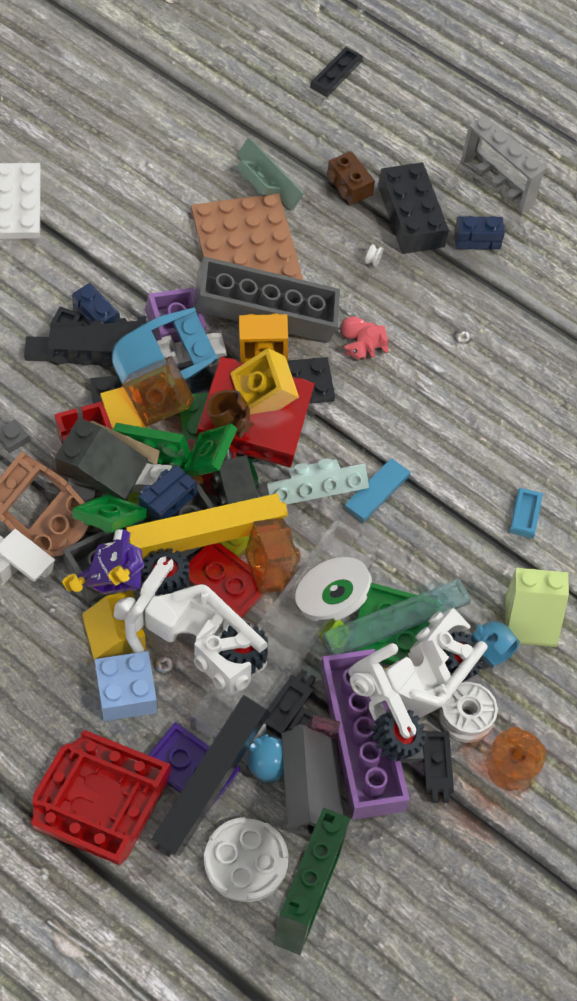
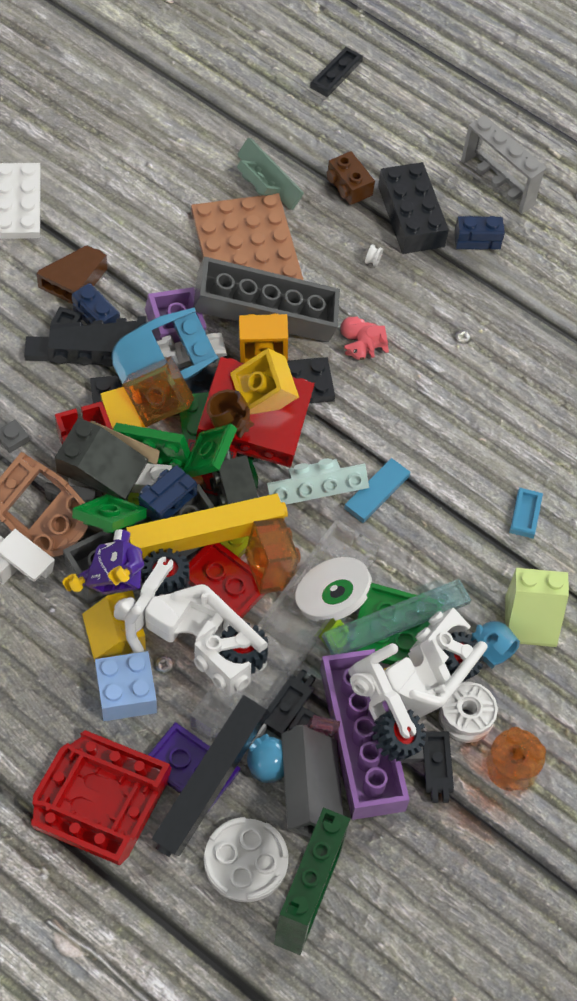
none -> reddish brown slope [37,245,107,304]

